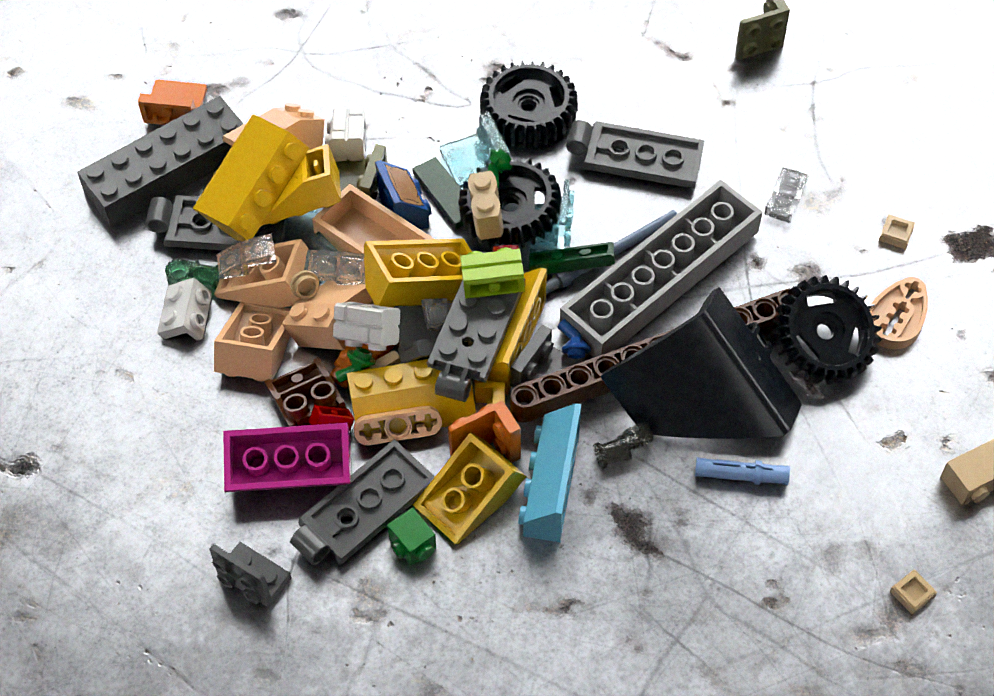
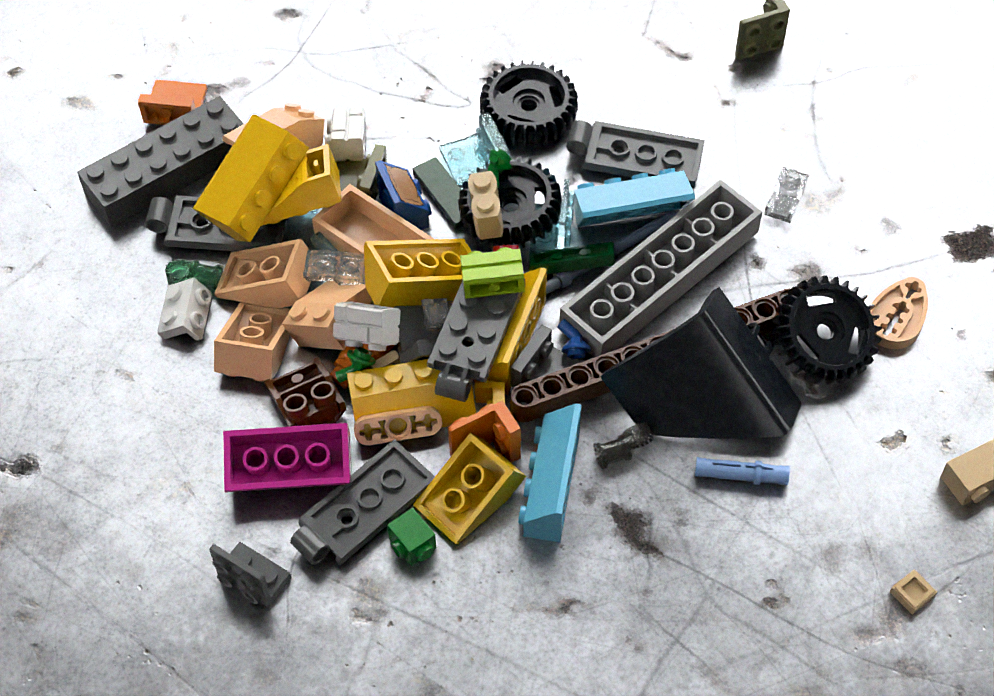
clear slope [216,234,276,279] -> none
tan plate [290,270,319,299] -> none
red piece [309,405,355,431] -> none
tan tile [879,214,915,250] -> none
none -> slope [571,168,695,227]

